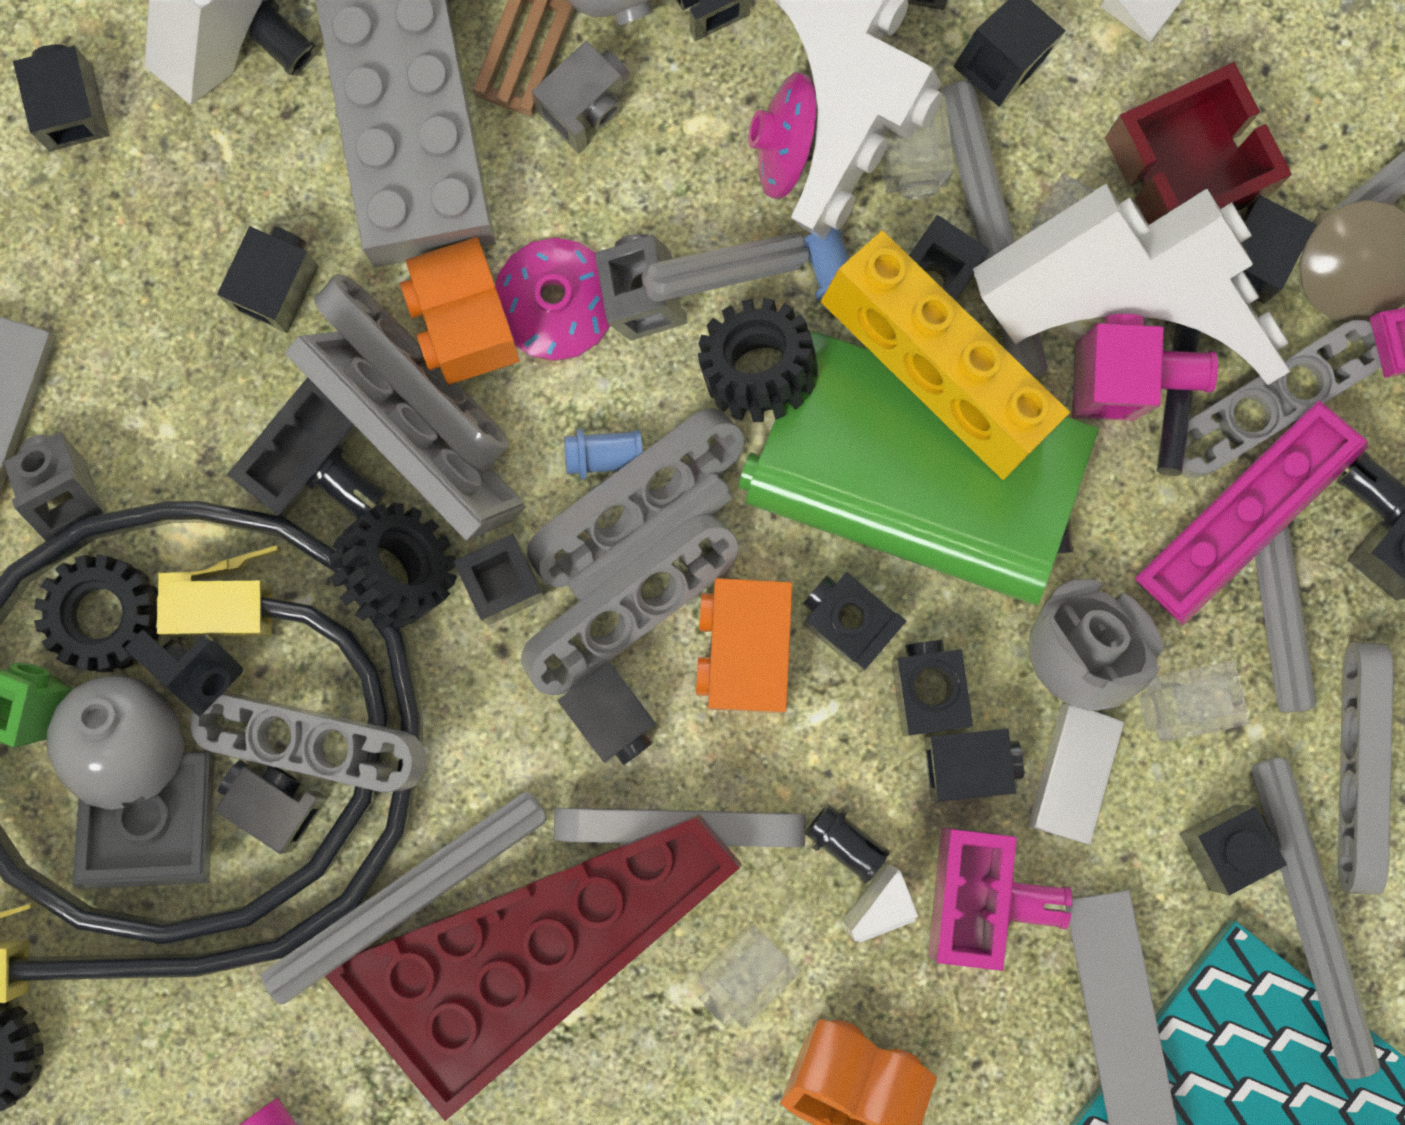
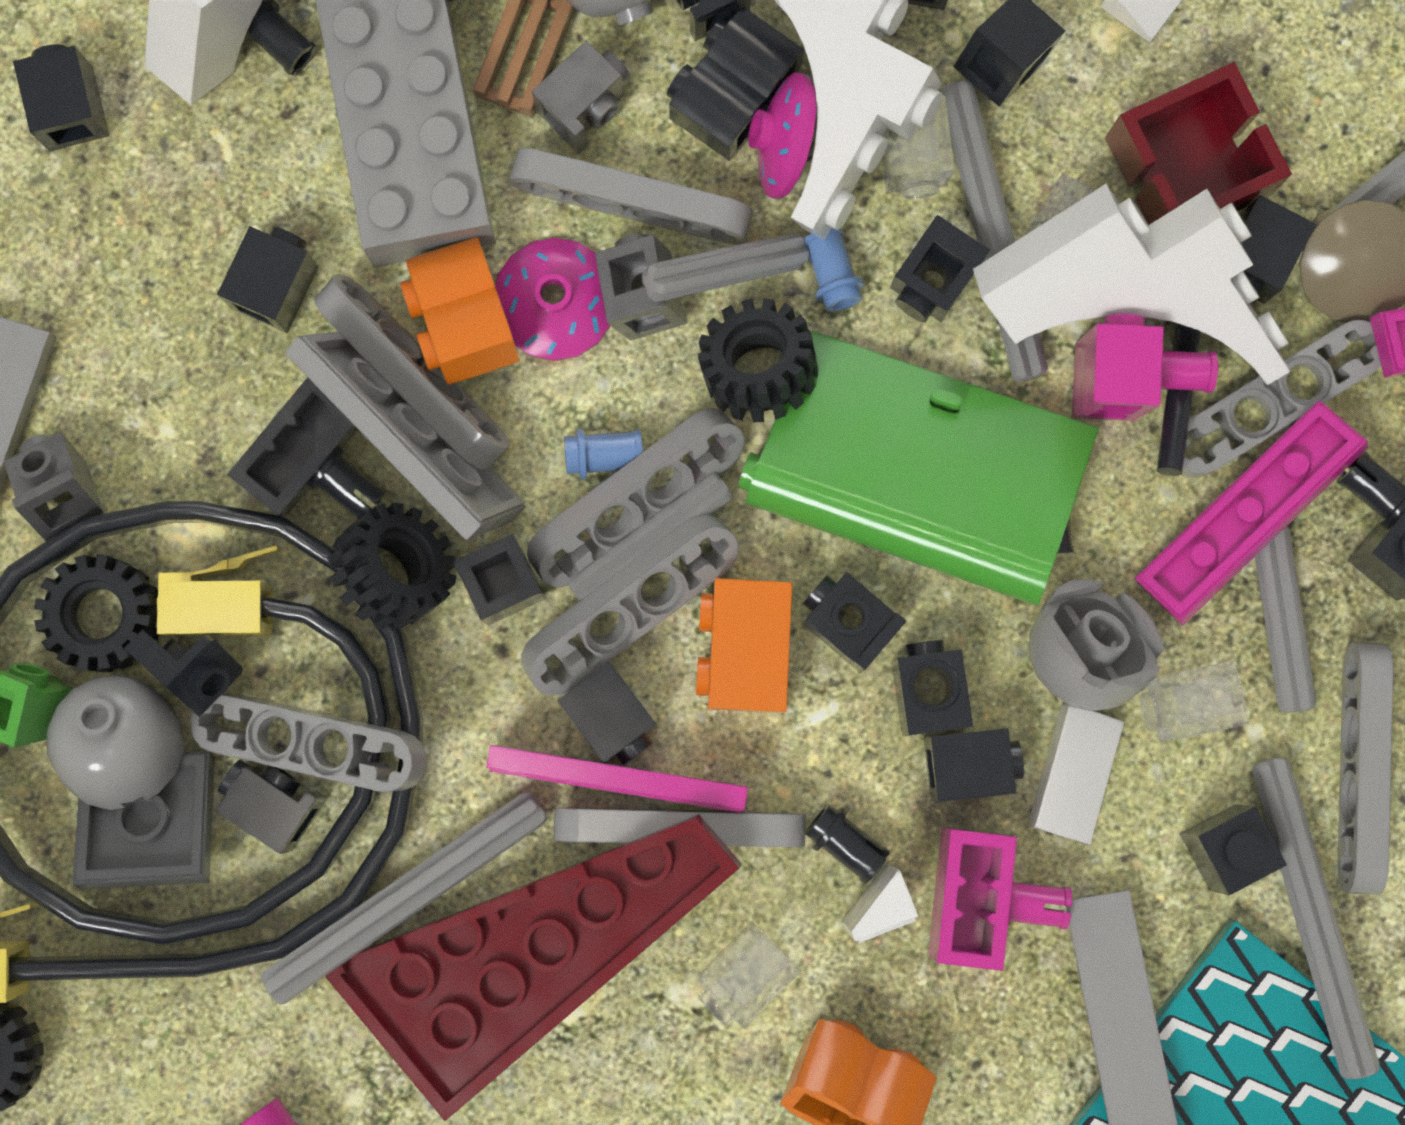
yellow brick [820,230,1071,480] -> none
none -> dark pink tile [486,745,748,813]
none -> light grey beam [509,148,753,244]
none -> black brick [667,7,804,161]

